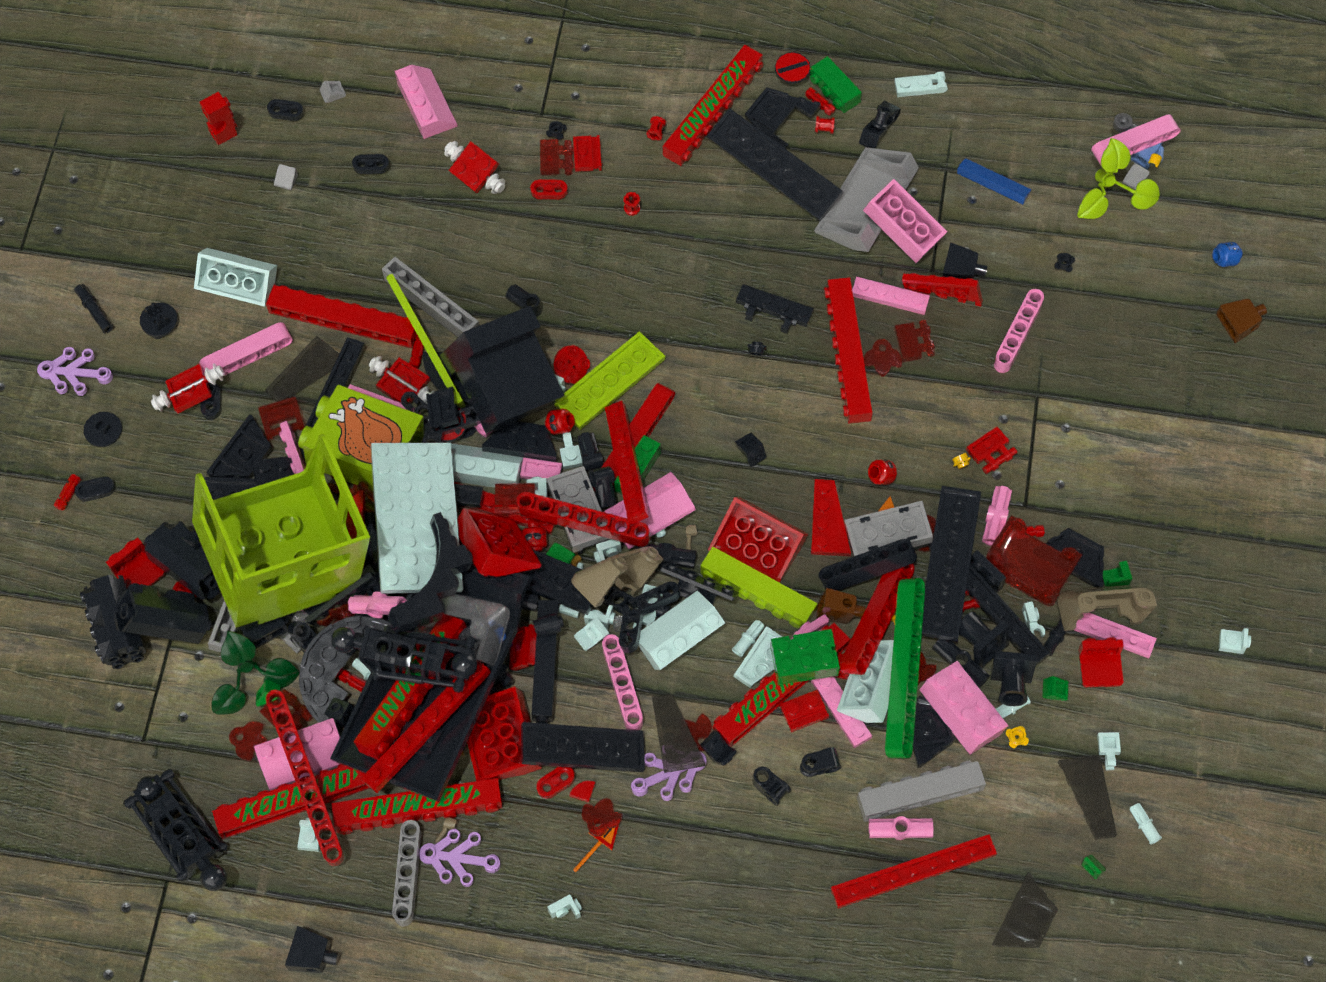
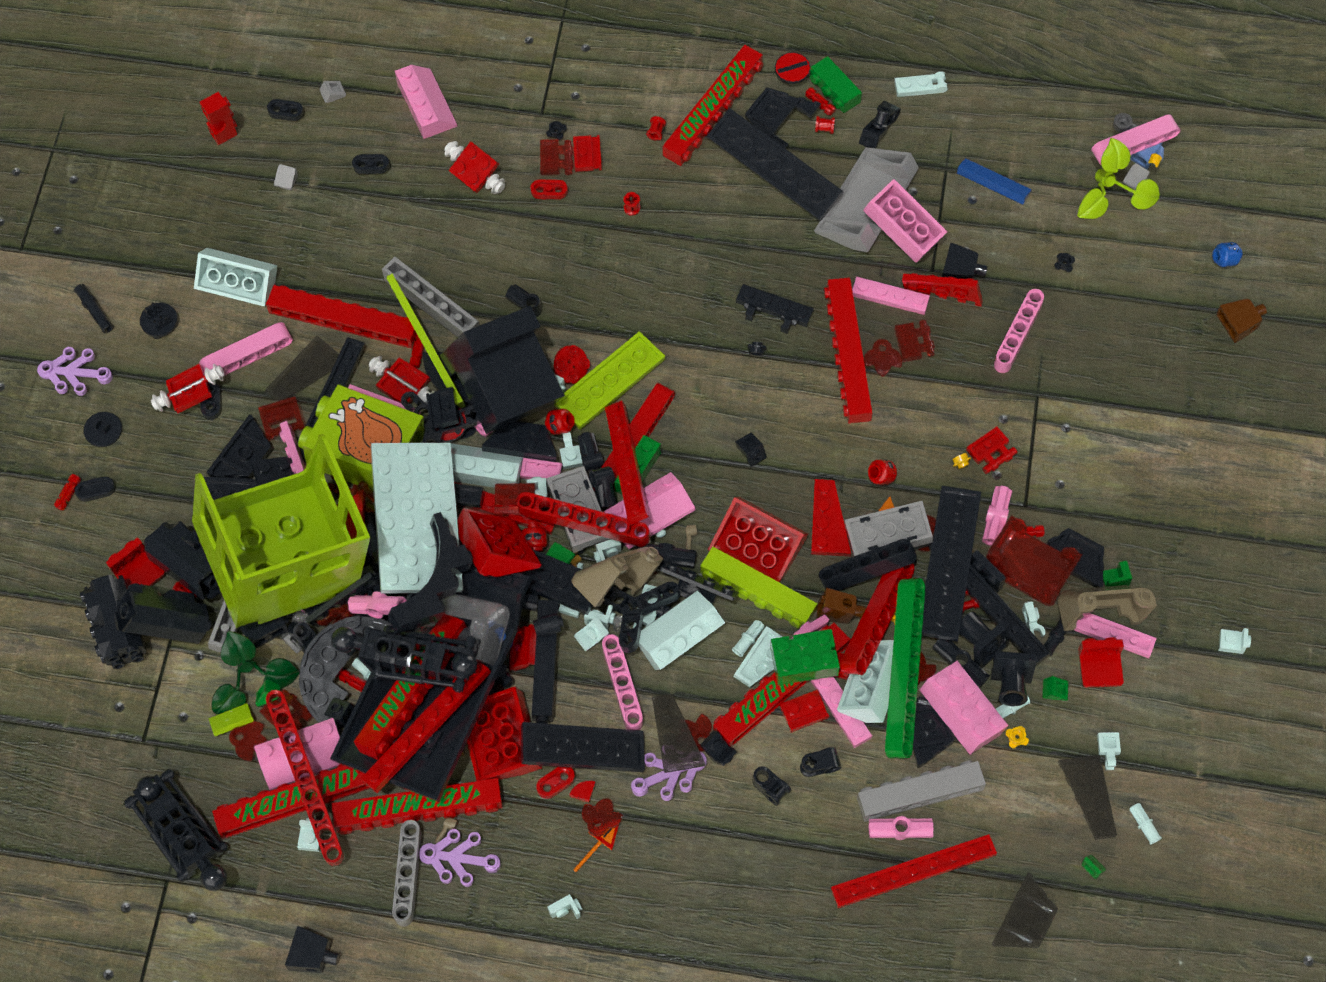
none -> lime tile [208,704,254,736]

